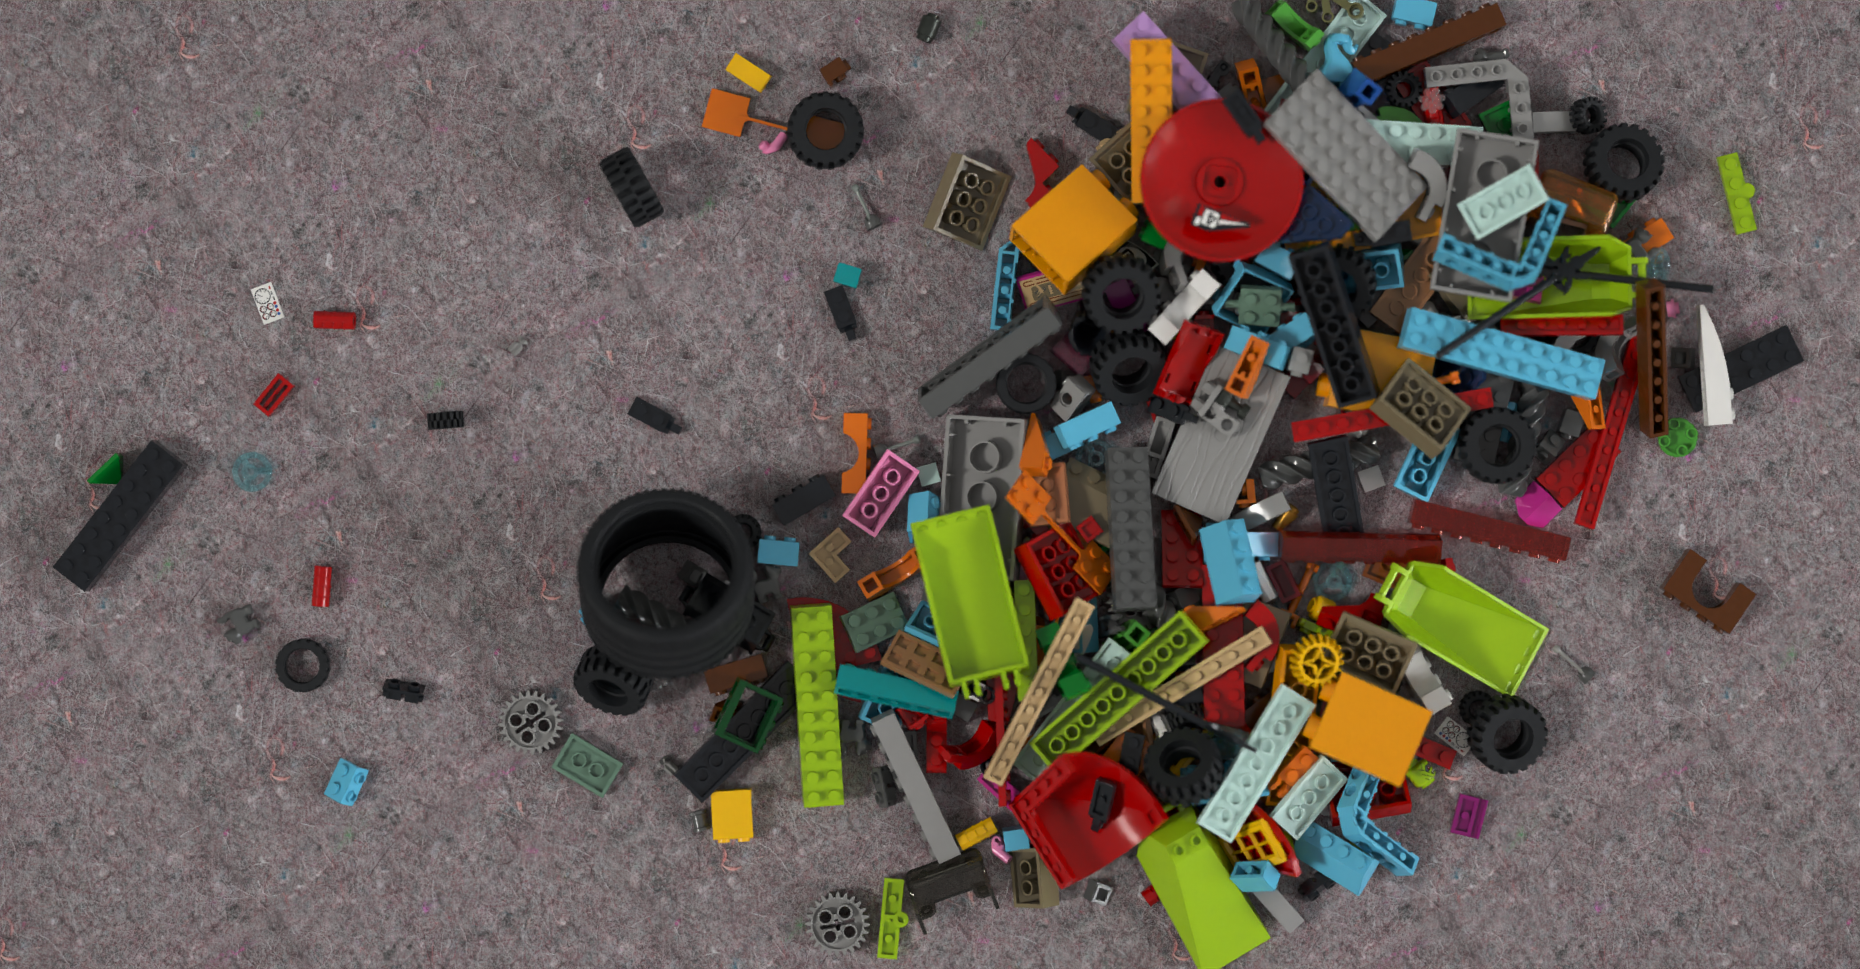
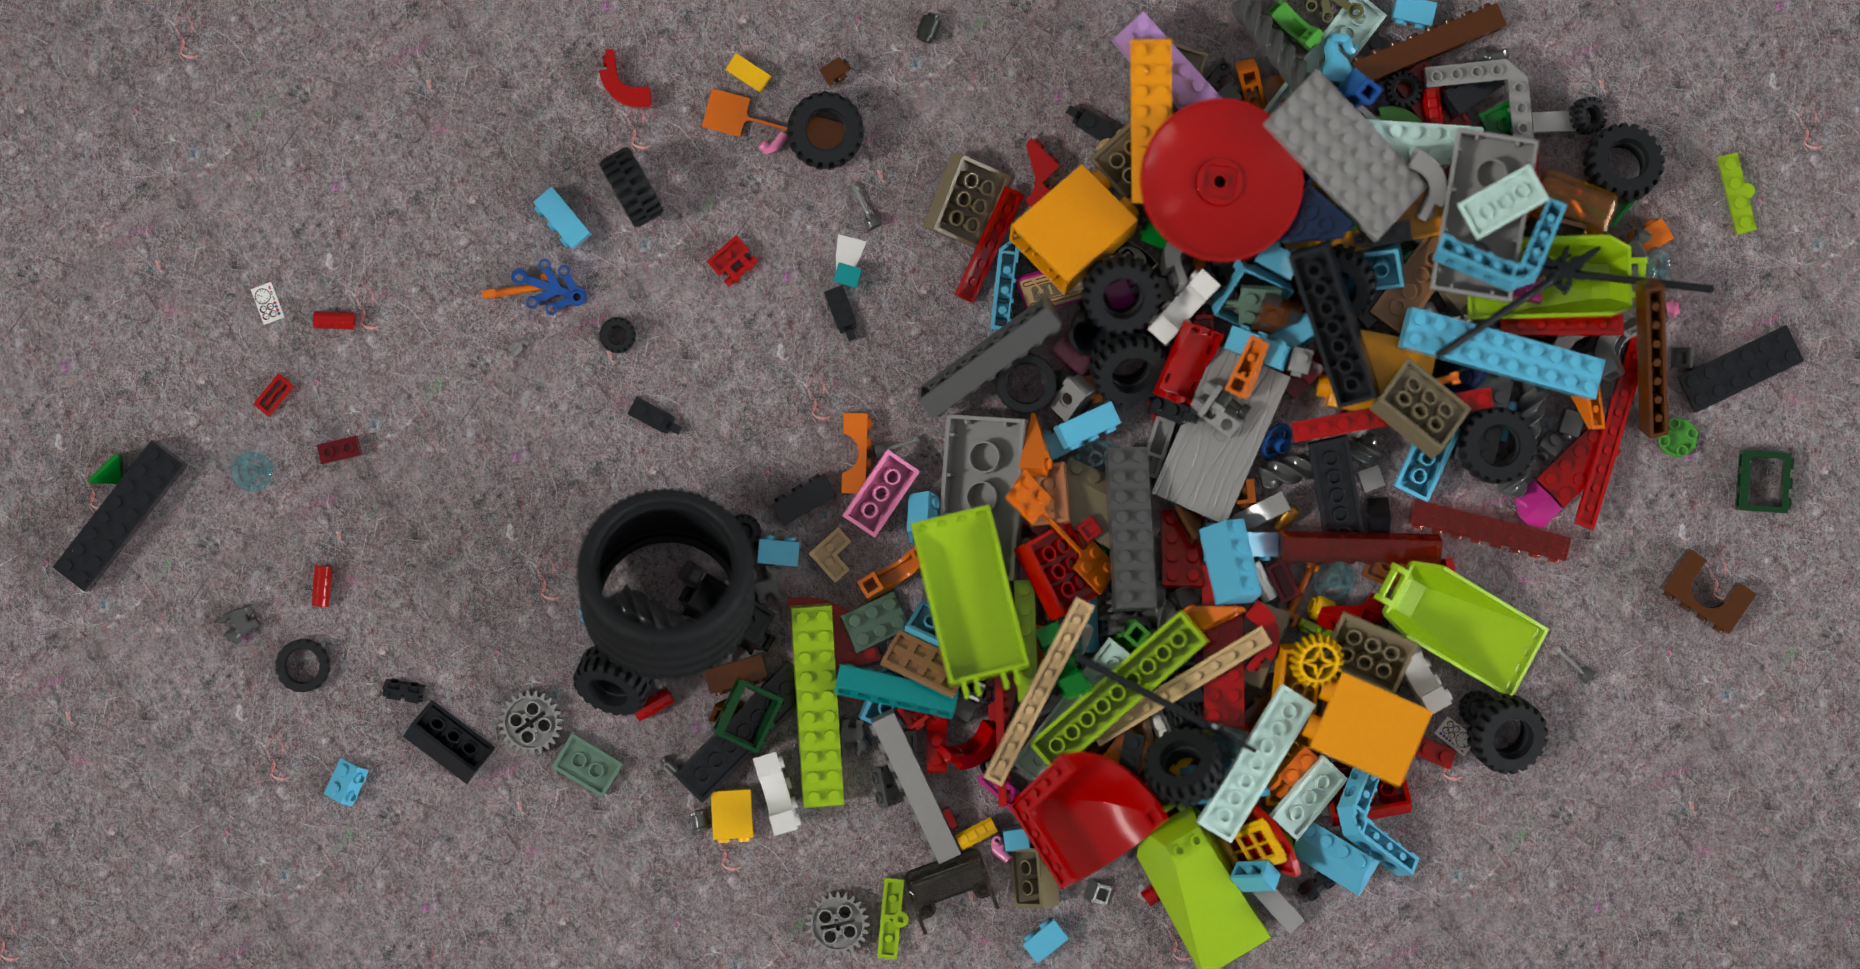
black tyre [427,411,464,430] -> none
light aqua tile [916,462,941,487] -> none
black hinge [1088,777,1117,832] -> none
sticker [1191,203,1250,231] -> none
black hinge [1221,89,1266,145] -> none
lime head [1406,758,1435,789] -> none
clear plant [1419,87,1445,114] -> none
magenta plate [1449,793,1488,840] -> none
white slope [1695,305,1735,426] -> none
none -> dark red piece [317,436,362,464]
none -> black slope [403,700,496,784]
none -> orange hinge [482,273,549,299]
none -> blue plant [511,258,587,315]
none -> medium azure brick [533,187,592,250]
none -> red arch [599,49,652,109]
none -> black tyre [599,317,636,353]
none -> red axle [634,687,675,722]
none -> red plate [706,235,759,287]
none -> white brick [753,752,801,836]
none -> white sticker [836,234,867,269]
none -> red tile [942,807,957,829]
none -> red plate [954,186,1024,304]
none -> medium azure brick [1022,918,1069,964]
none -> reddish brown slope [1252,293,1304,334]
none -> blue piece [1260,423,1292,459]
none -> black slope [1368,497,1391,538]
none -> dark green window [1735,450,1794,513]

